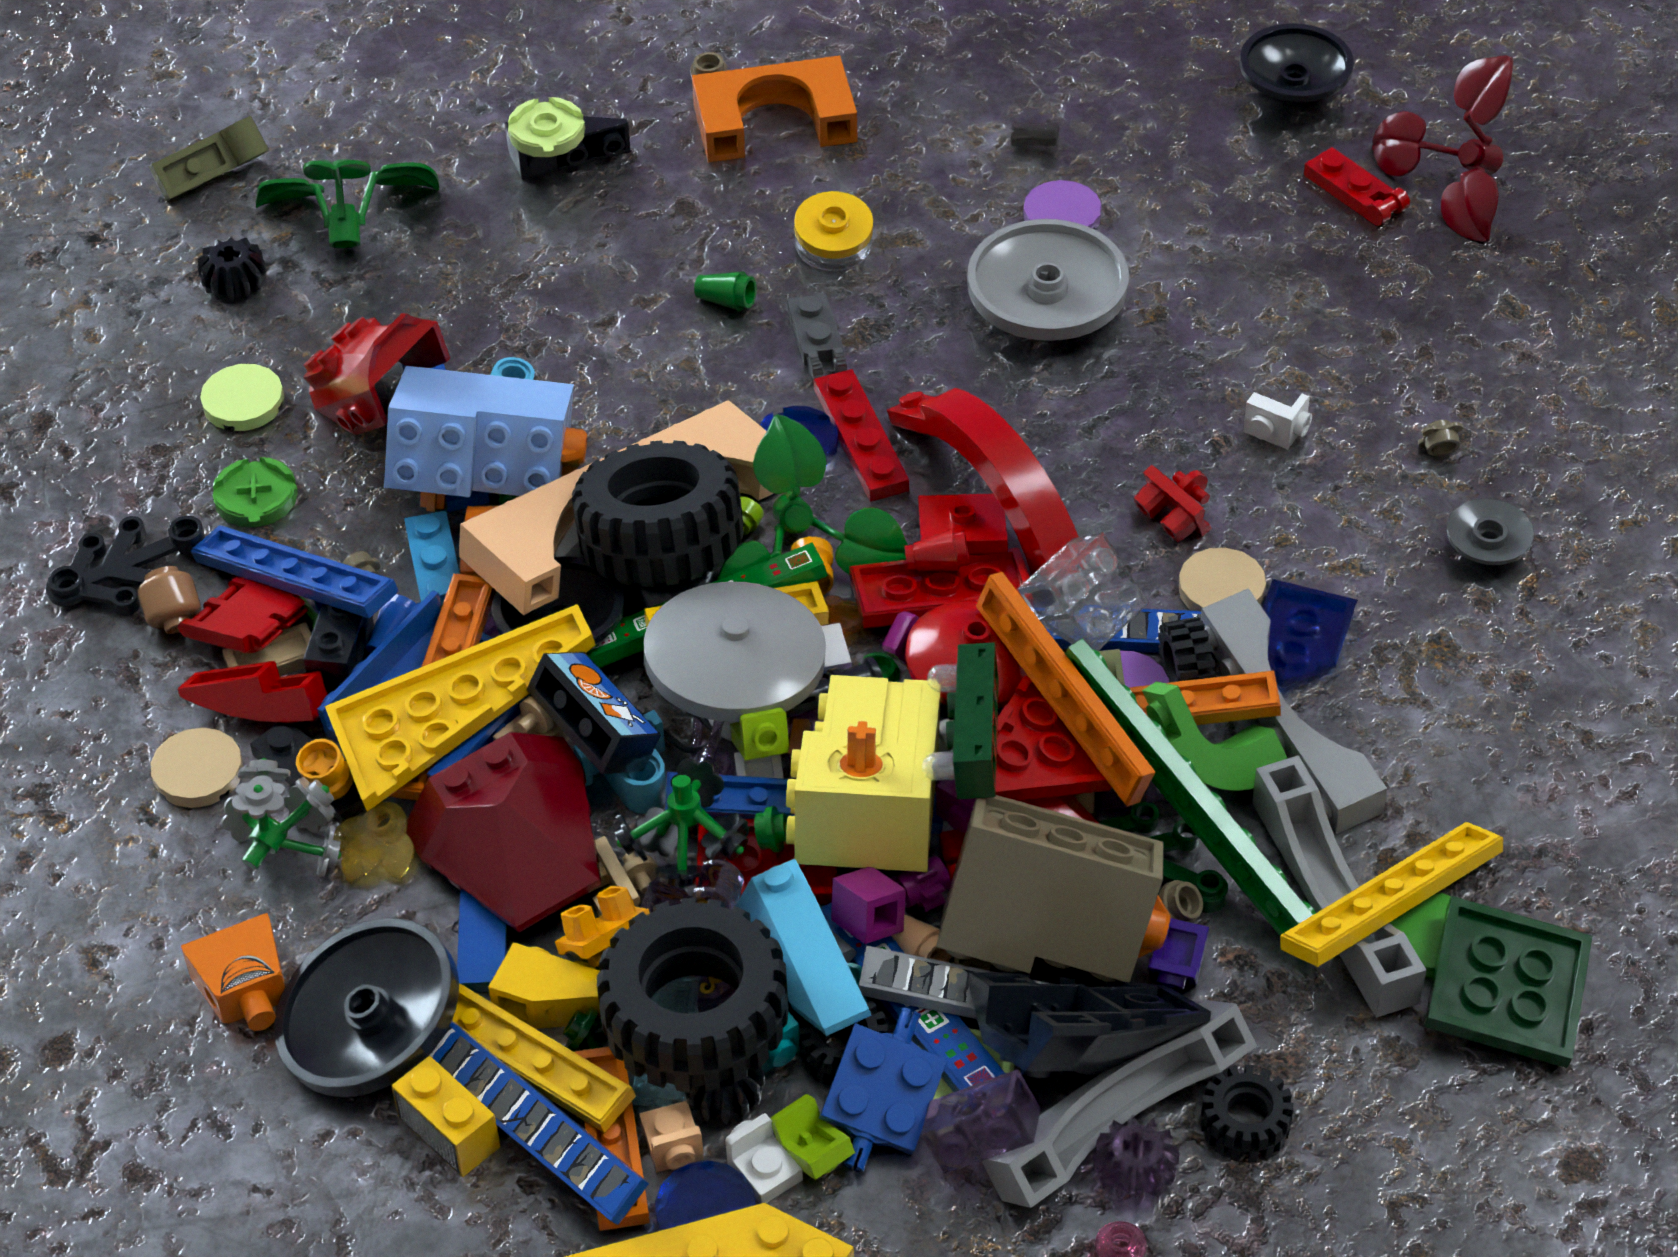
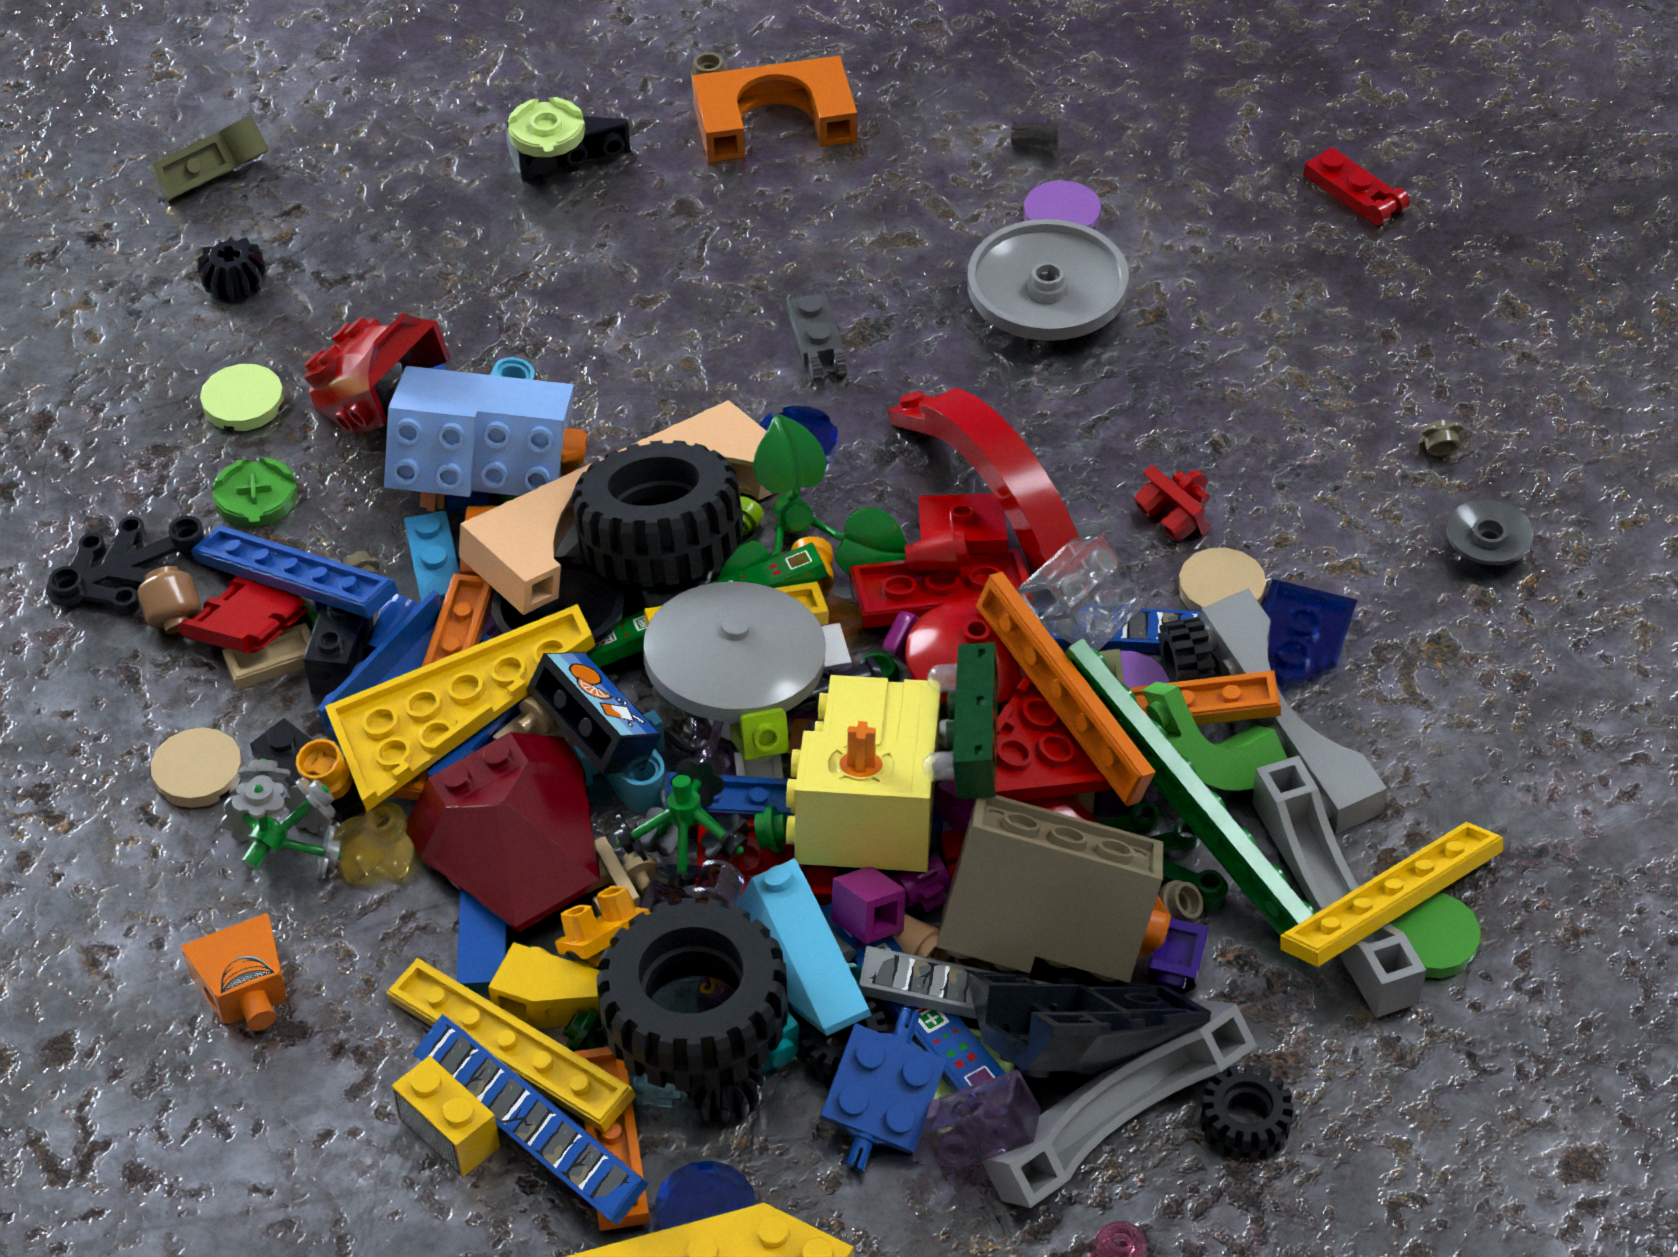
red slope [177,661,327,723] -> none
green plant [256,159,439,249] -> none
black dish [274,918,459,1097] -> none
light nougat bracket [639,1100,704,1173] -> none
green cone [694,271,757,311] -> none
white bracket [725,1113,803,1204] -> none
lime bracket [770,1094,855,1180] -> none
yellow piece [794,191,873,271] -> none
red plate [814,369,909,502] -> none
clear purple gear [1093,1115,1180,1205] -> none
black dish [1239,23,1354,103] -> none
white bracket [1243,392,1312,450] -> none
dark red plant [1372,55,1513,242] -> none
dark green plate [1423,896,1593,1068] -> none

